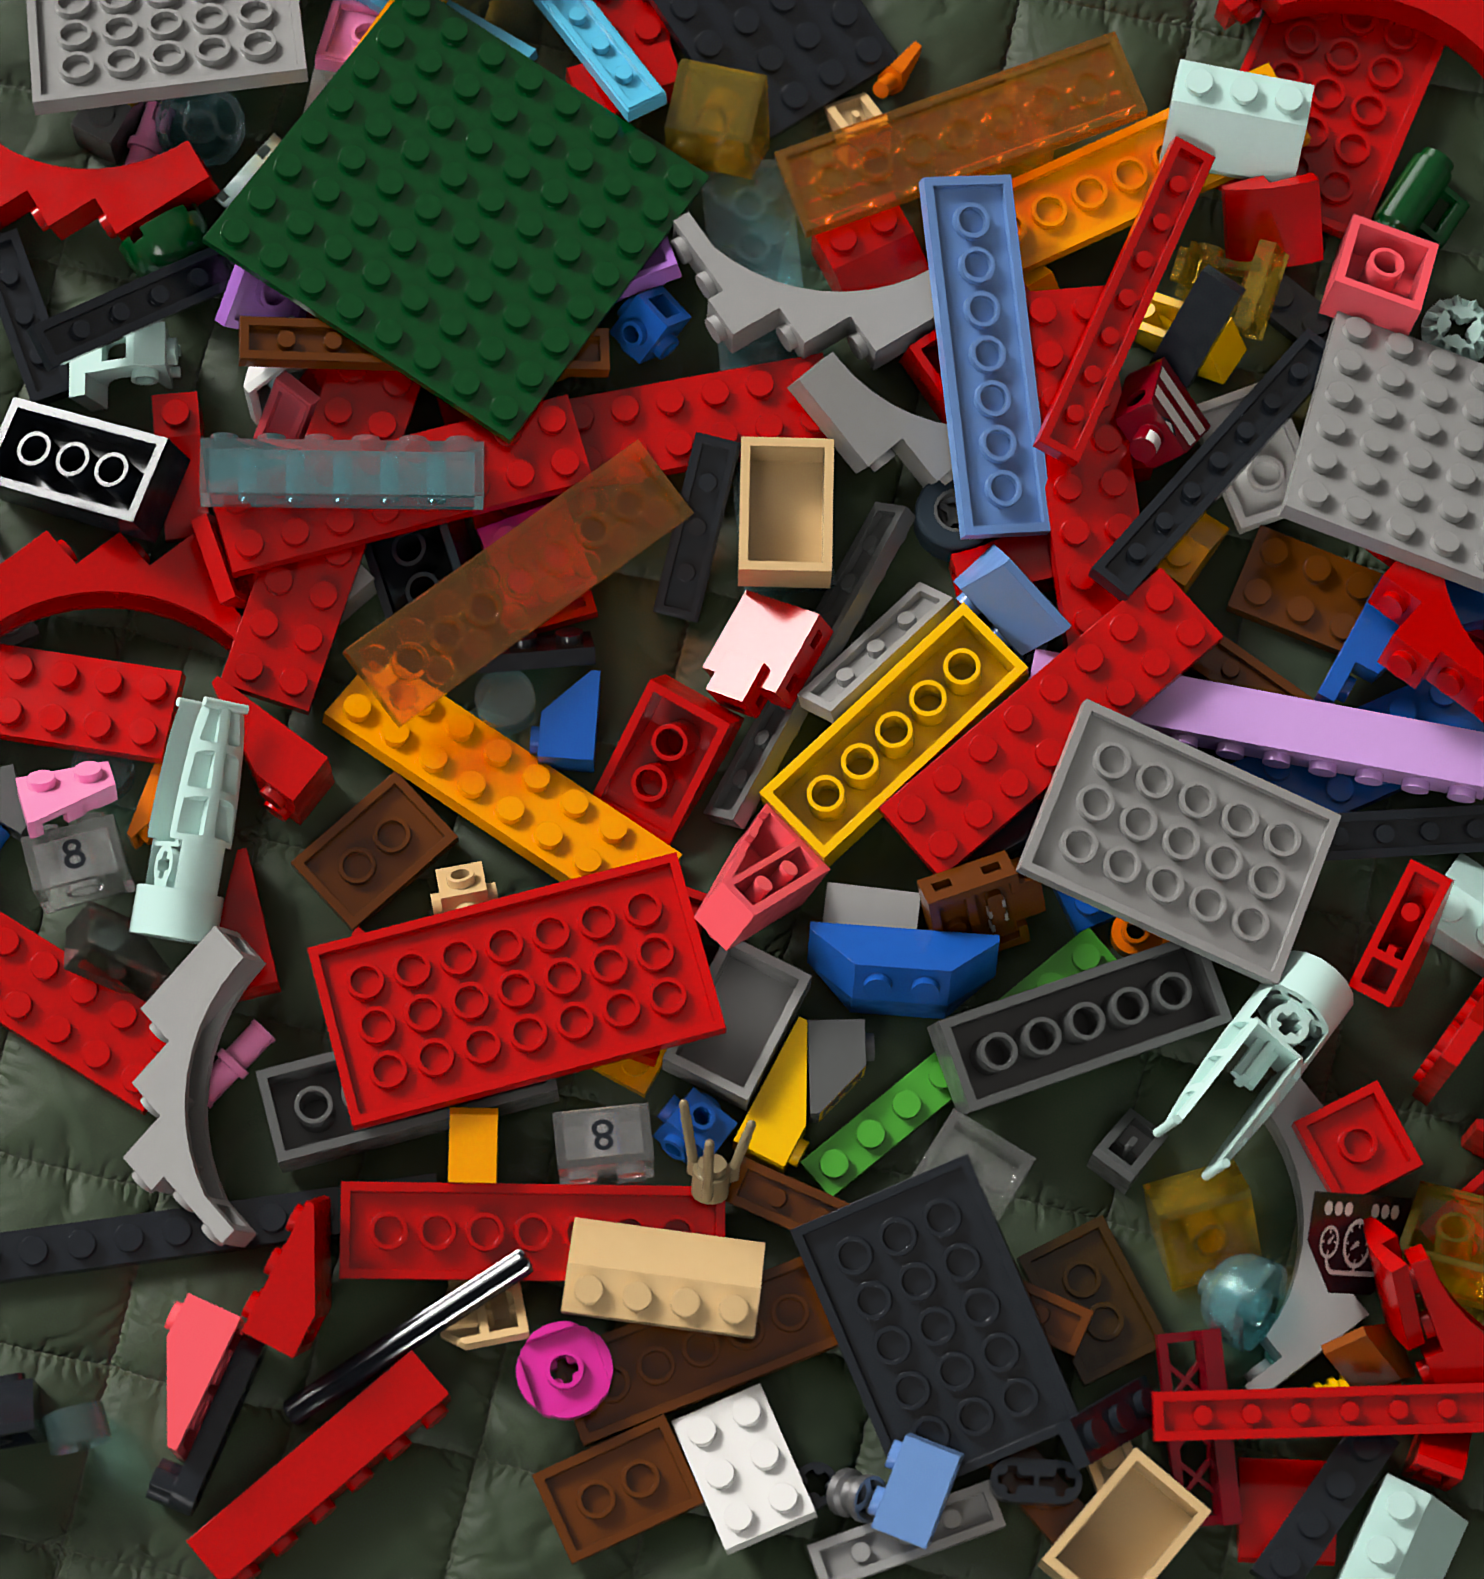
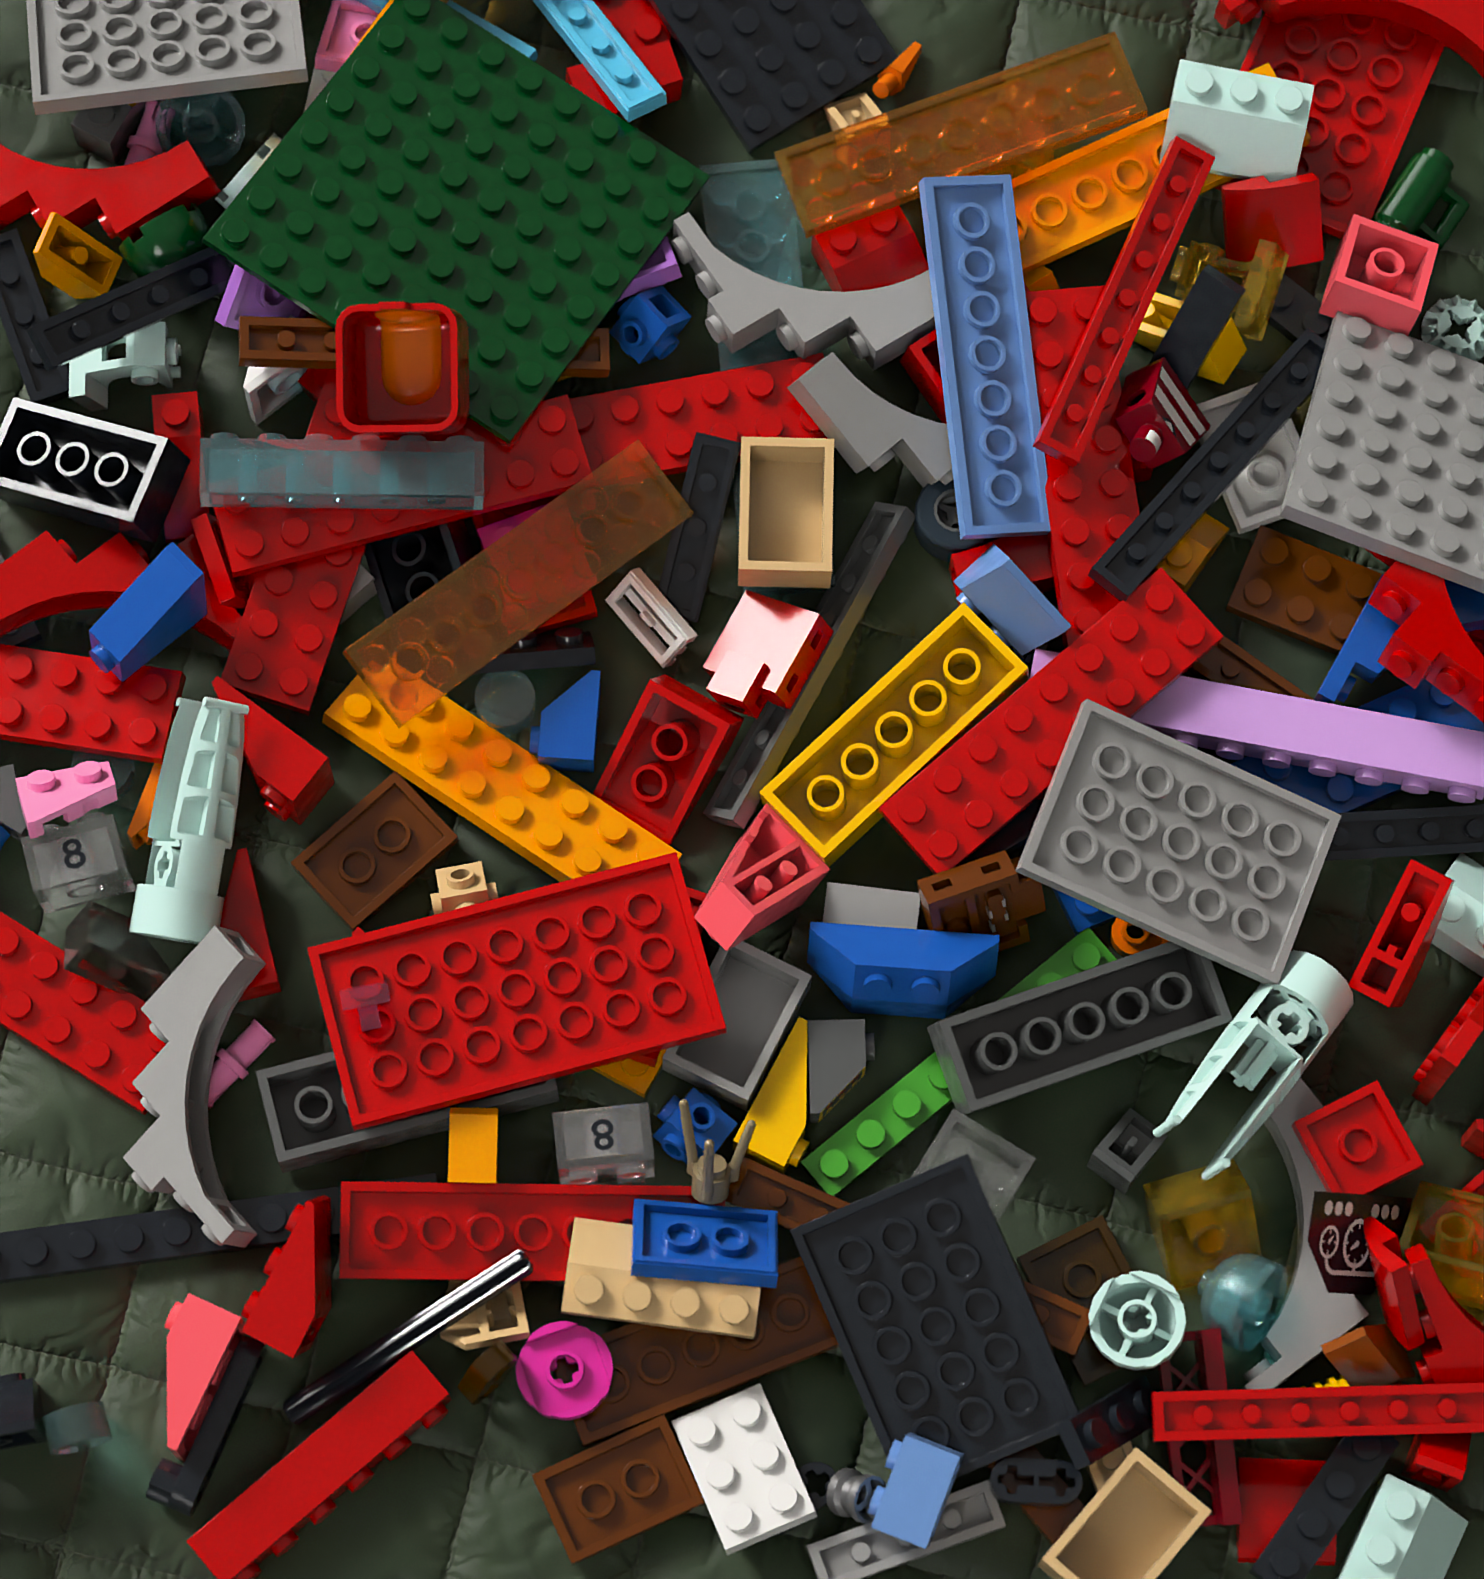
coral tile [253,371,321,466] -> none
clear yellow slope [665,58,770,179] -> none
light grey plate [797,582,956,723] -> none
none -> light orange slope [33,212,123,299]
none -> blue slope [89,542,208,682]
none -> red piece [335,301,469,436]
none -> clear pink tile [339,980,391,1031]
none -> dark brown beam [457,1340,518,1406]
none -> white tile [605,567,698,668]
none -> blue tile [631,1199,778,1288]
none -> light aqua cylinder [1089,1271,1186,1371]

